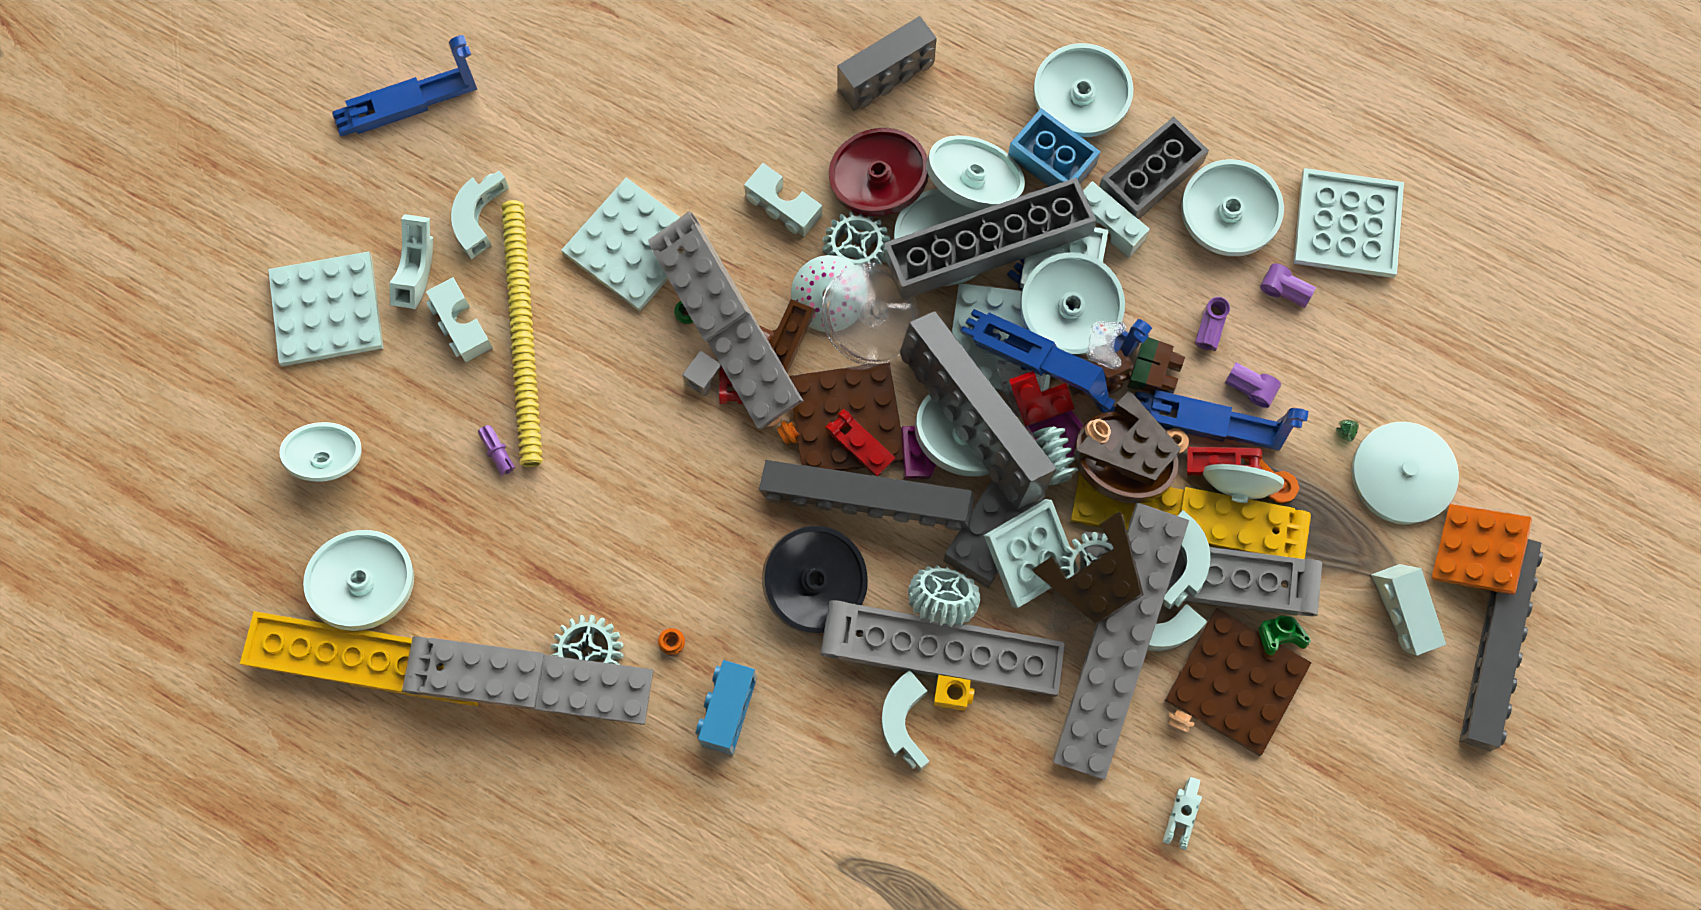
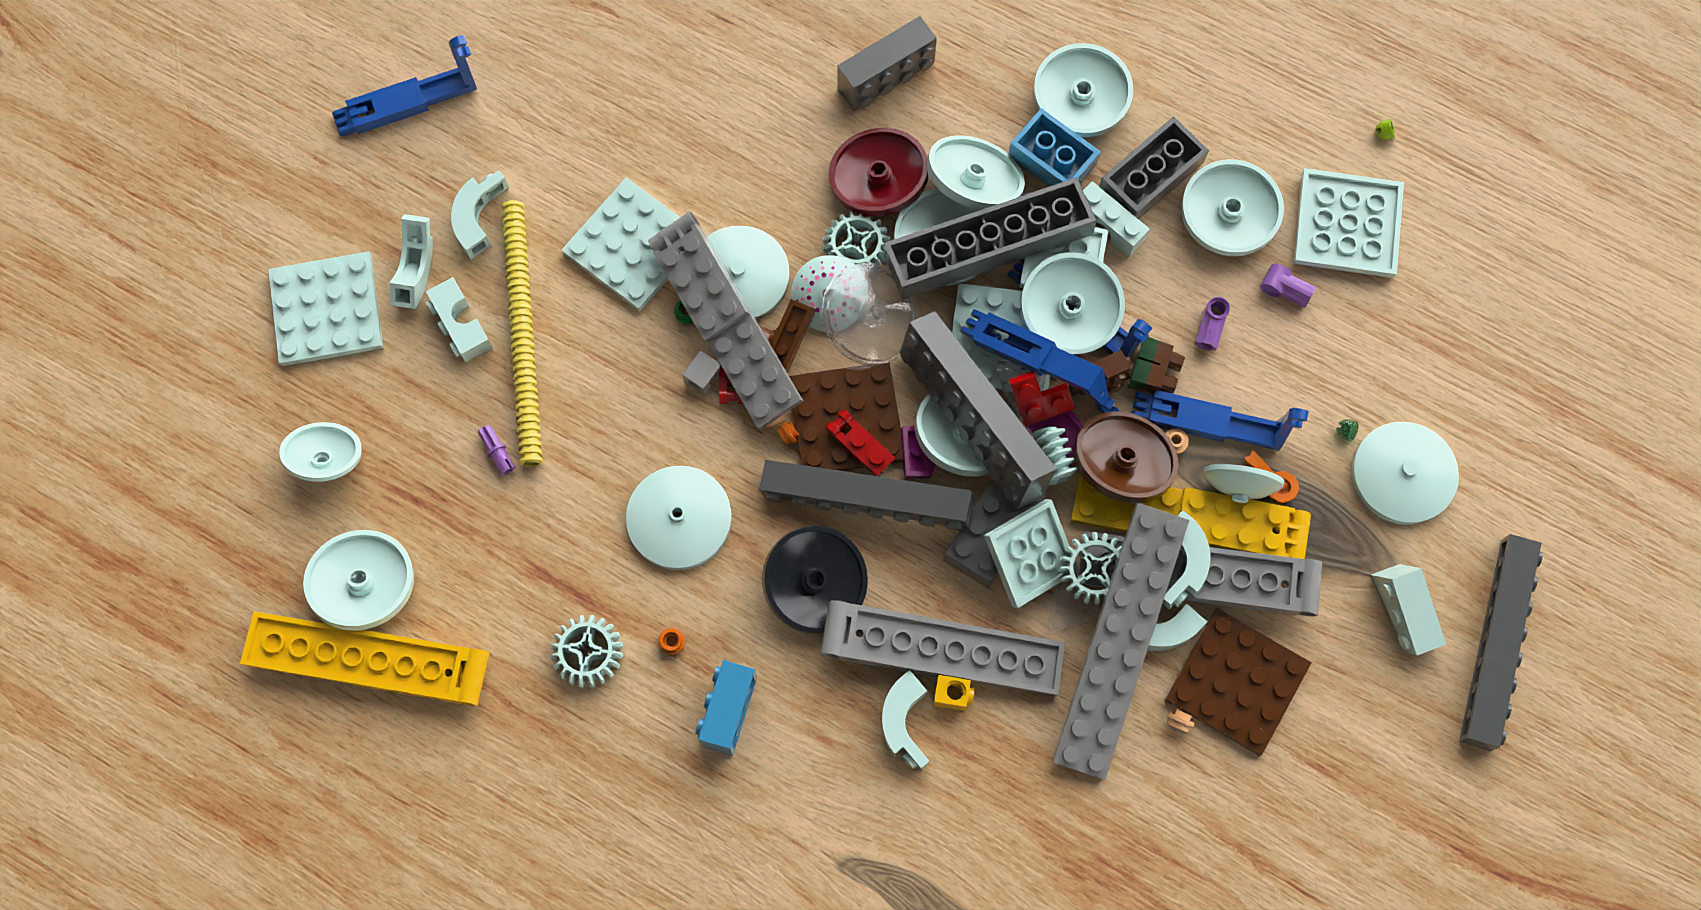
light grey hinge [402,636,654,725] -> none
light aqua arch [744,163,822,237] -> none
light aqua gear [908,565,980,627] -> none
dark brown wing [1032,511,1144,624] -> none
wing [1073,390,1181,486] -> none
light nougat plate [1085,419,1111,445] -> none
clear piece [1087,321,1126,369] -> none
light aqua hinge [1163,777,1202,850] -> none
red plate [1187,447,1262,475] -> none
medium lavender piece [1225,362,1281,408] -> none
green piece [1258,615,1311,655] -> none
orange plate [1432,504,1532,595] -> none
none -> light aqua dish [626,466,732,570]
none -> light aqua dish [707,226,790,321]
none -> lime hinge [1375,119,1395,140]

